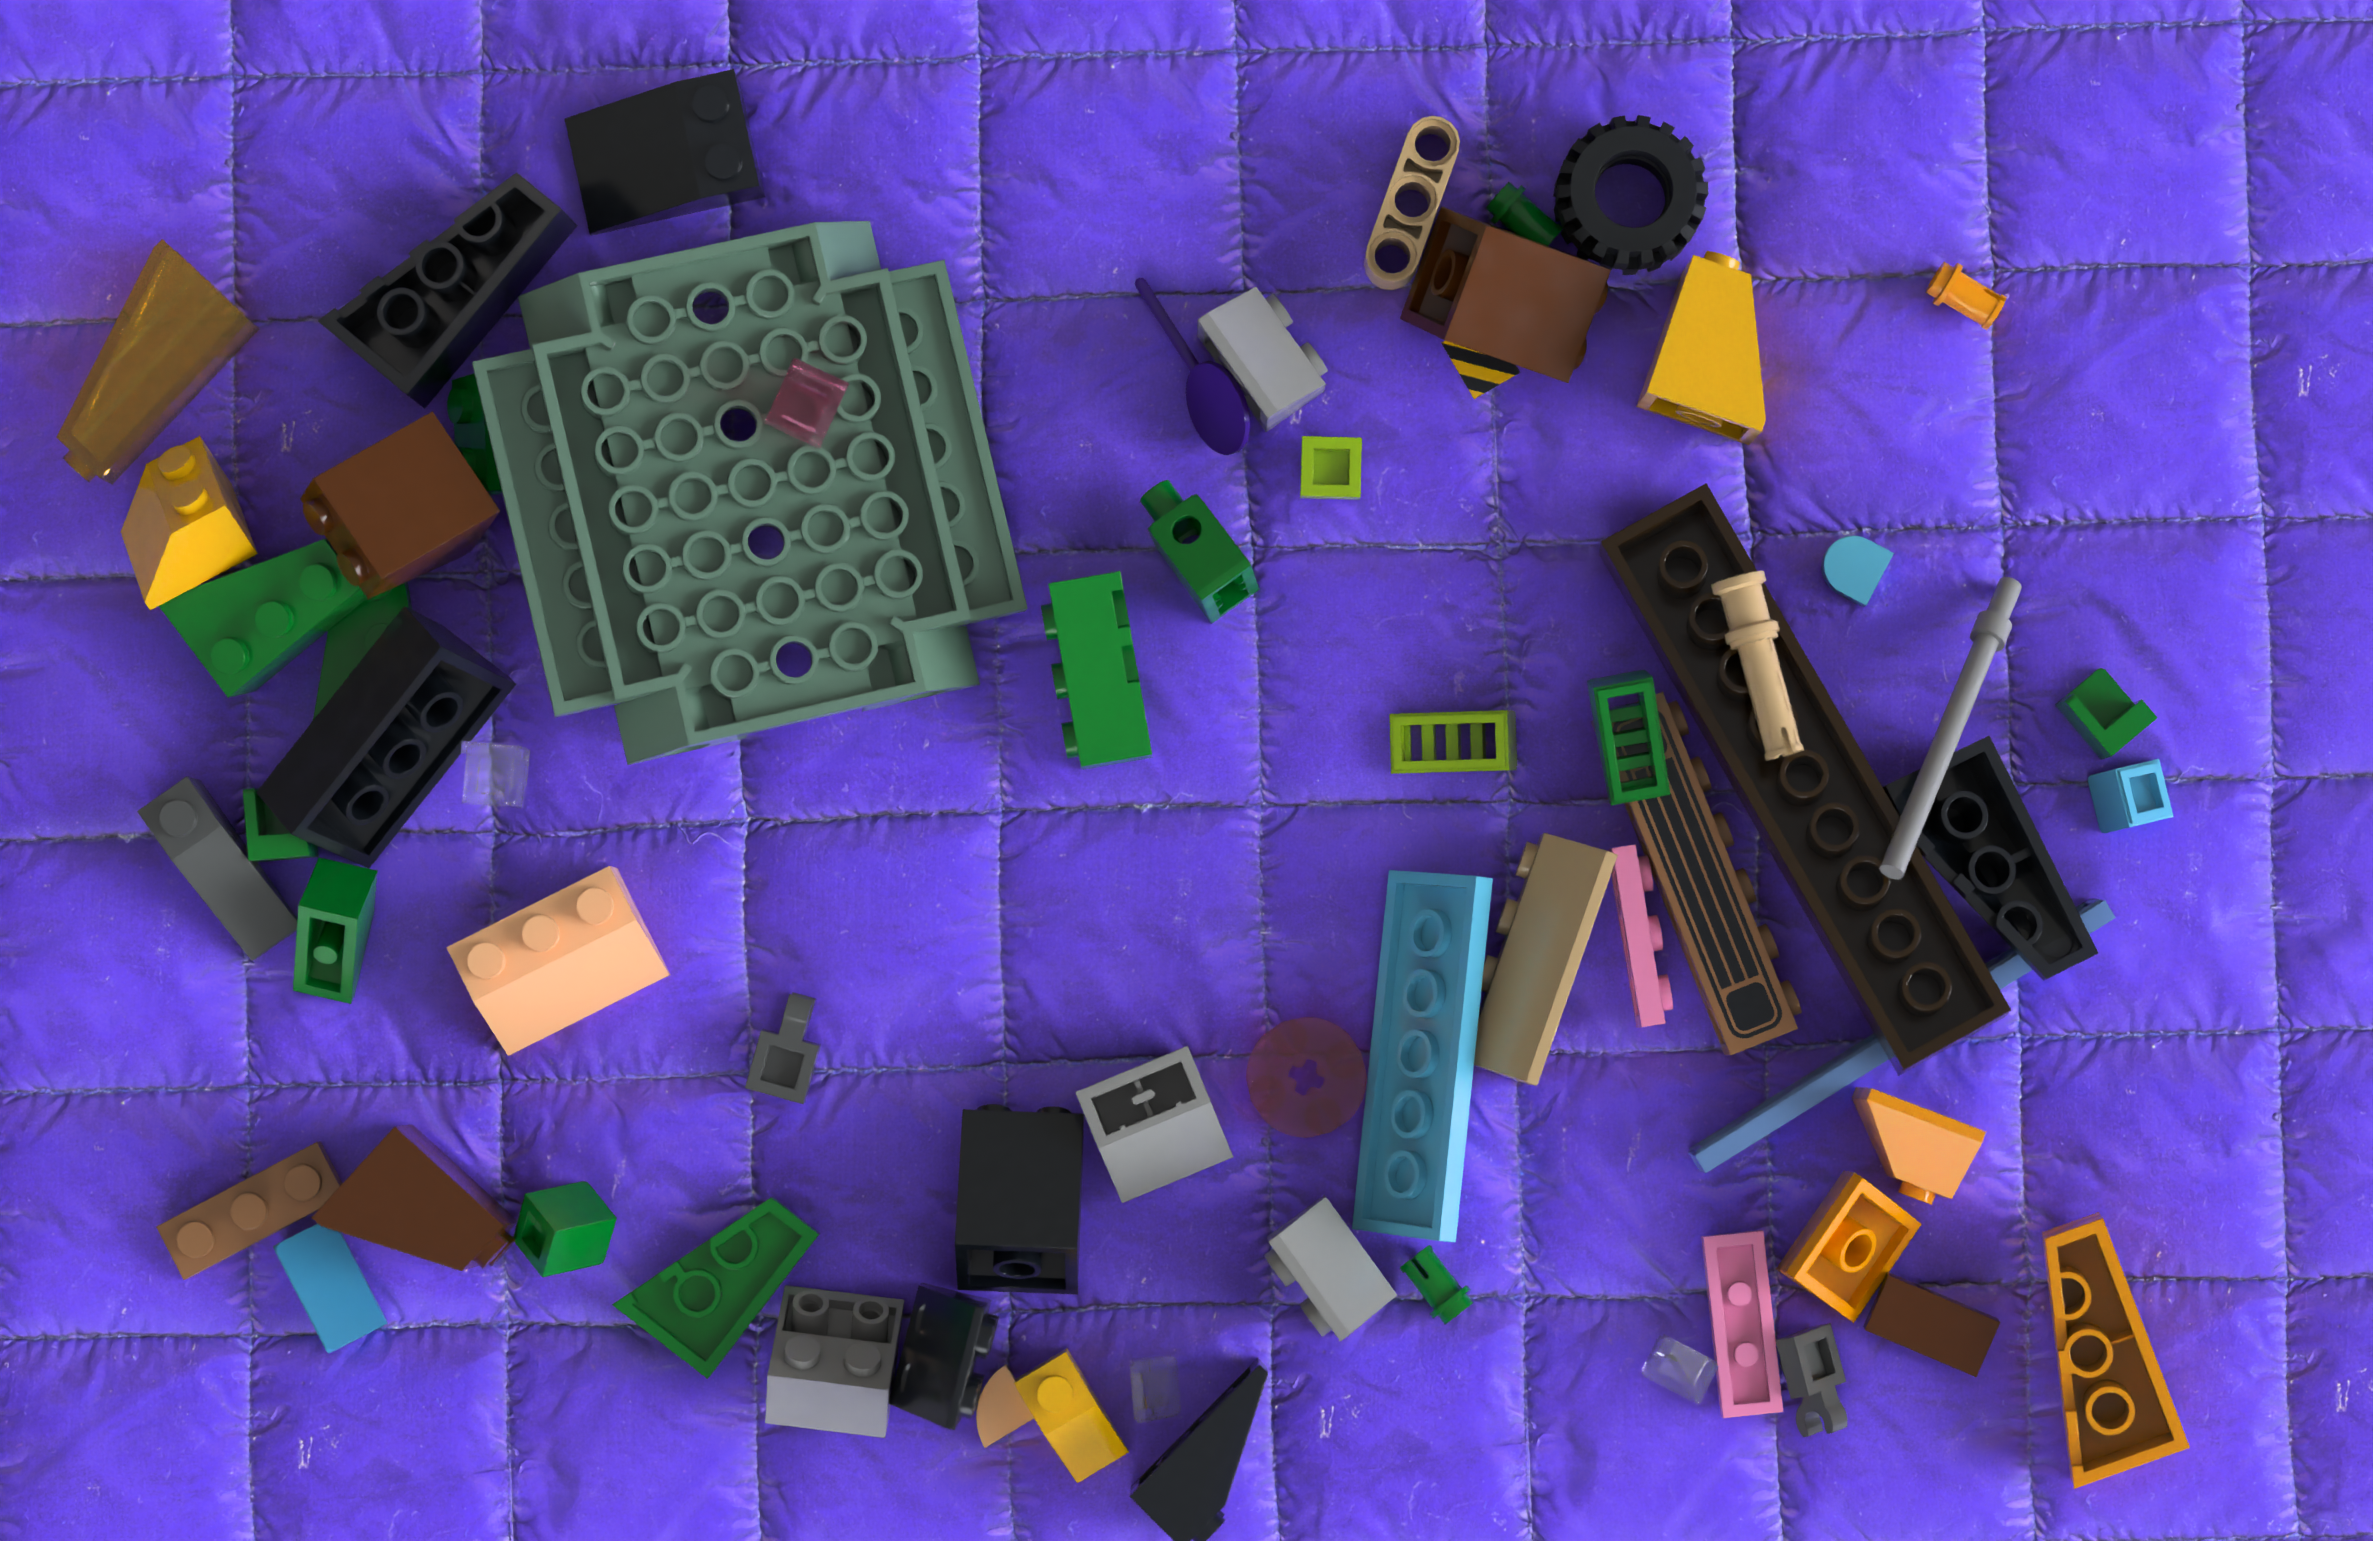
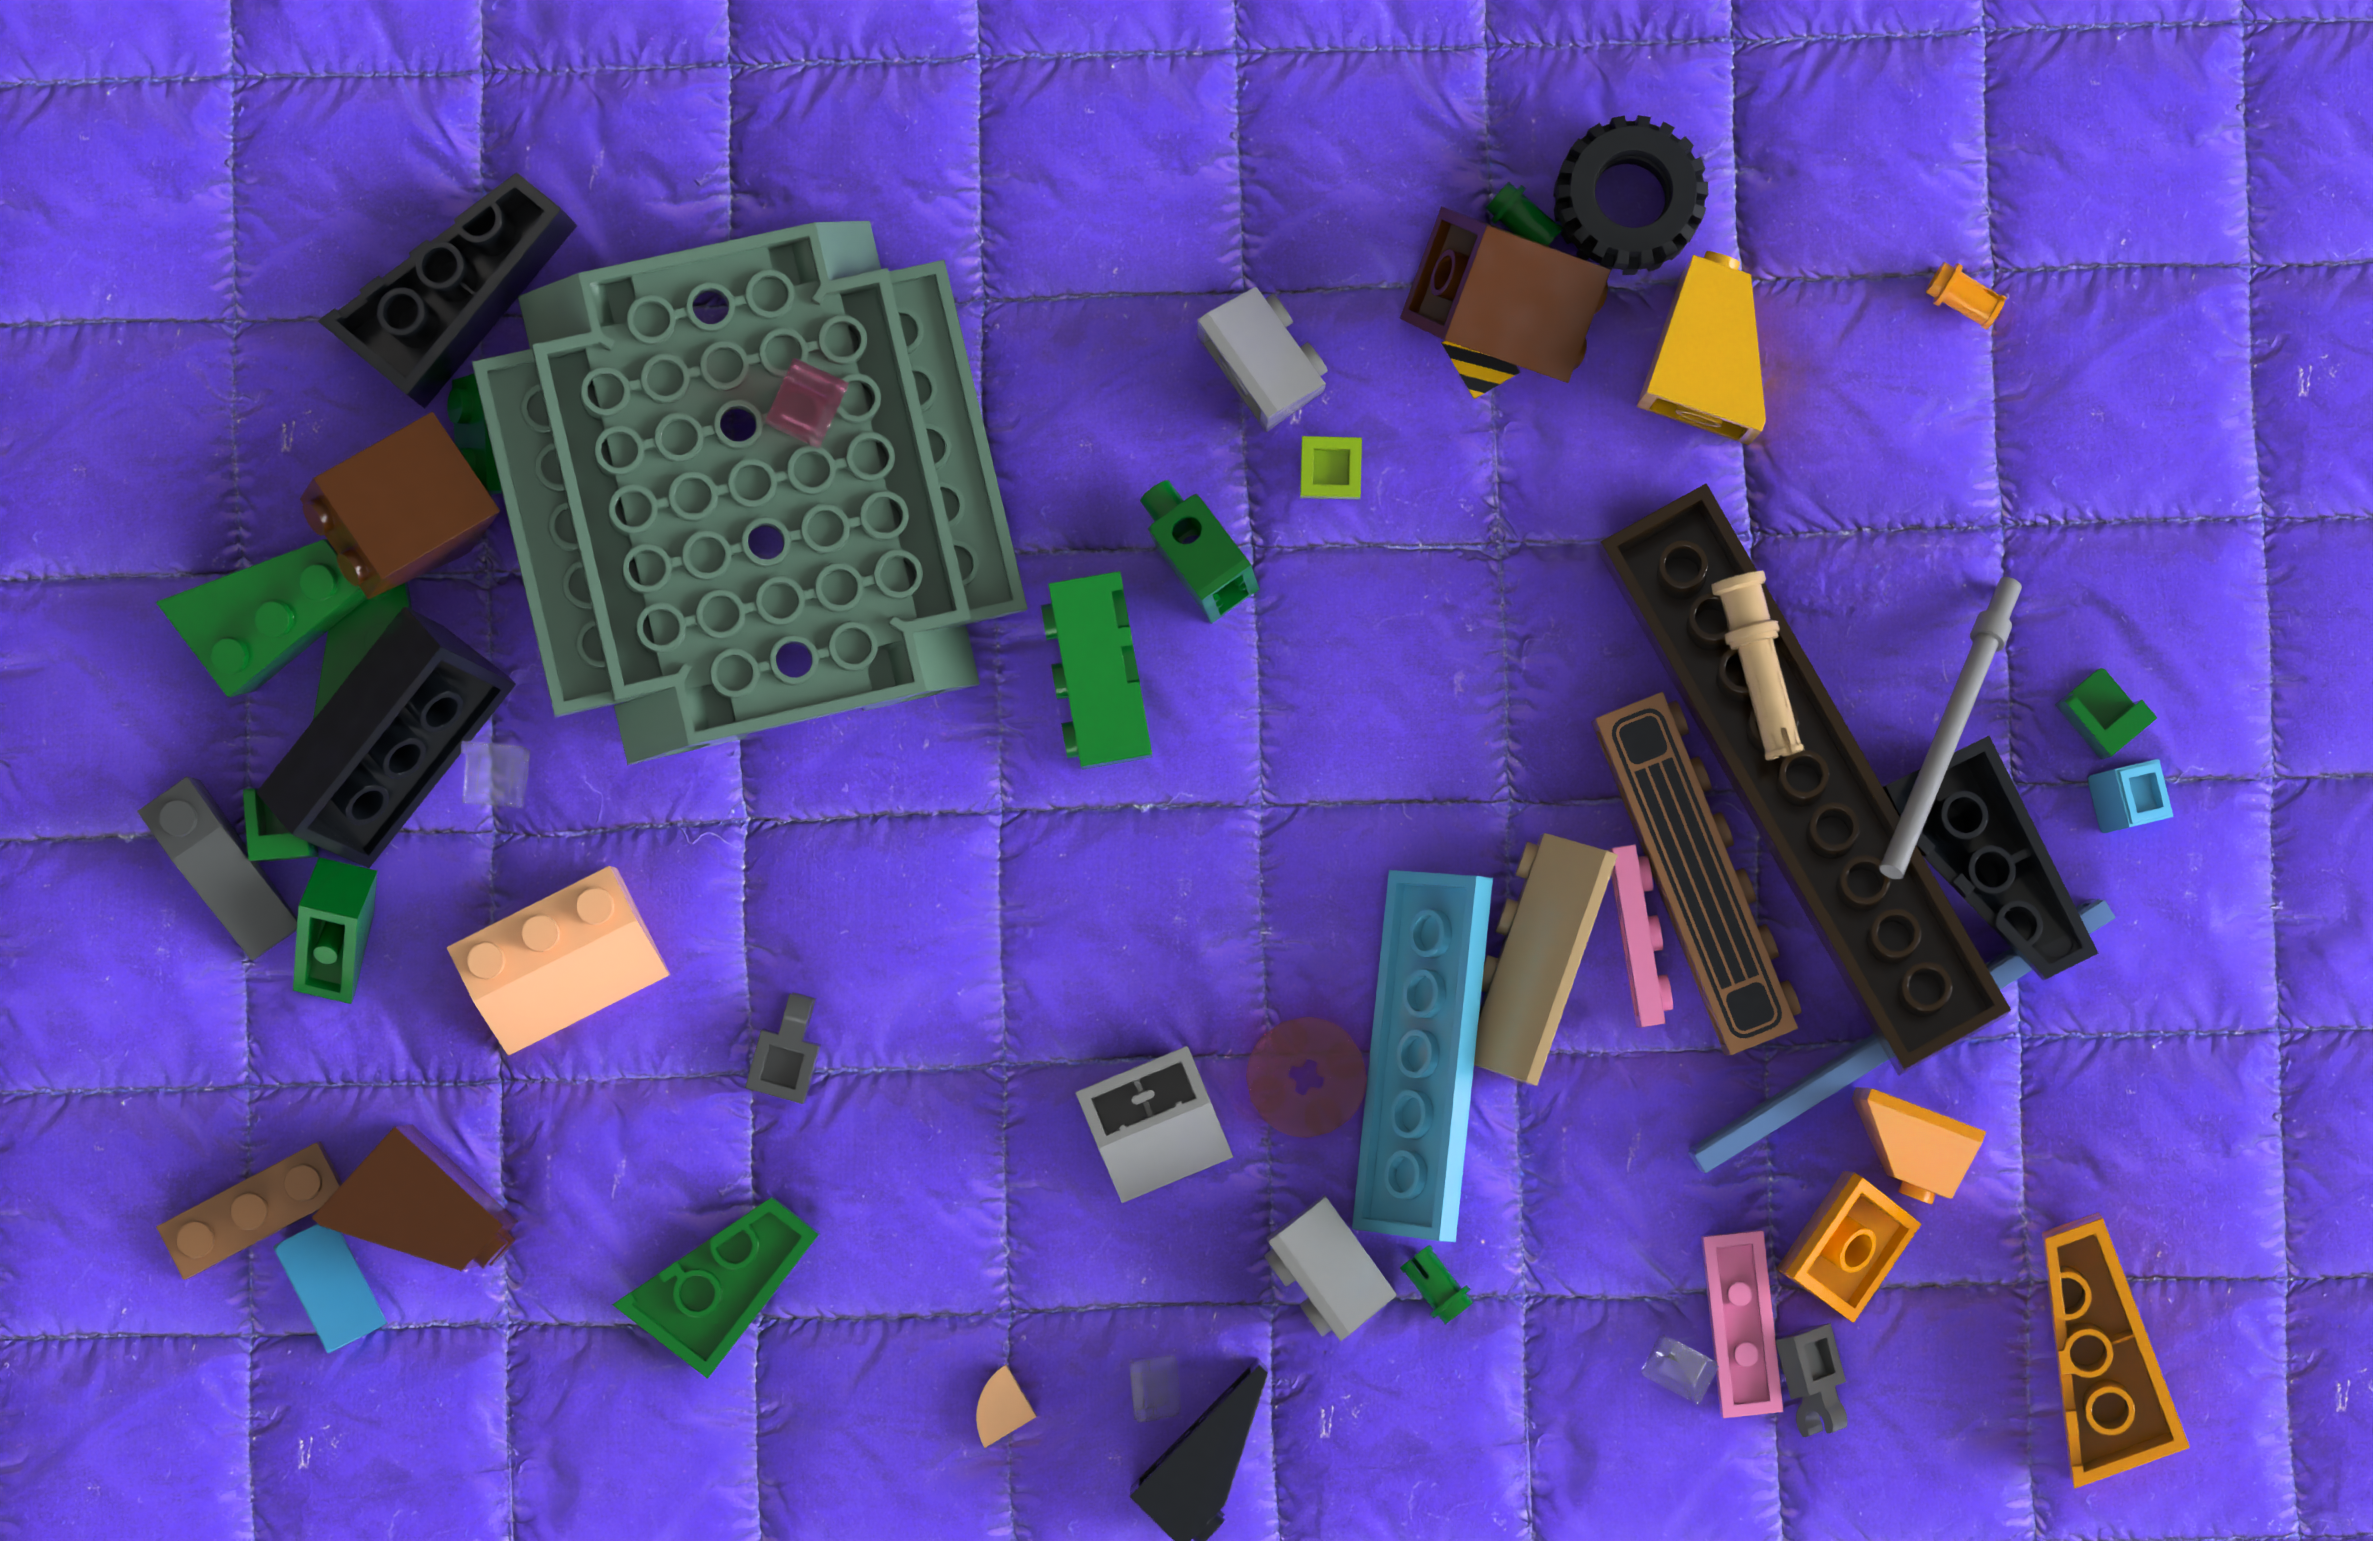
clear yellow slope [57,239,260,484] -> none
yellow slope [121,436,258,610] -> none
green panel [513,1181,617,1278] -> none
black slope [564,69,765,236] -> none
light grey slope [765,1285,904,1438] -> none
black slope [889,1283,999,1430] -> none
black slope [955,1104,1084,1295] -> none
yellow slope [1014,1348,1129,1483] -> none
dark purple piece [1135,278,1250,455] -> none
tan beam [1364,116,1460,290] -> none
lime slope [1389,710,1517,774] -> none
green slope [1587,670,1671,806] -> none
medium azure tile [1821,536,1894,607] -> none
reddish brown tile [1863,1272,2000,1377] -> none

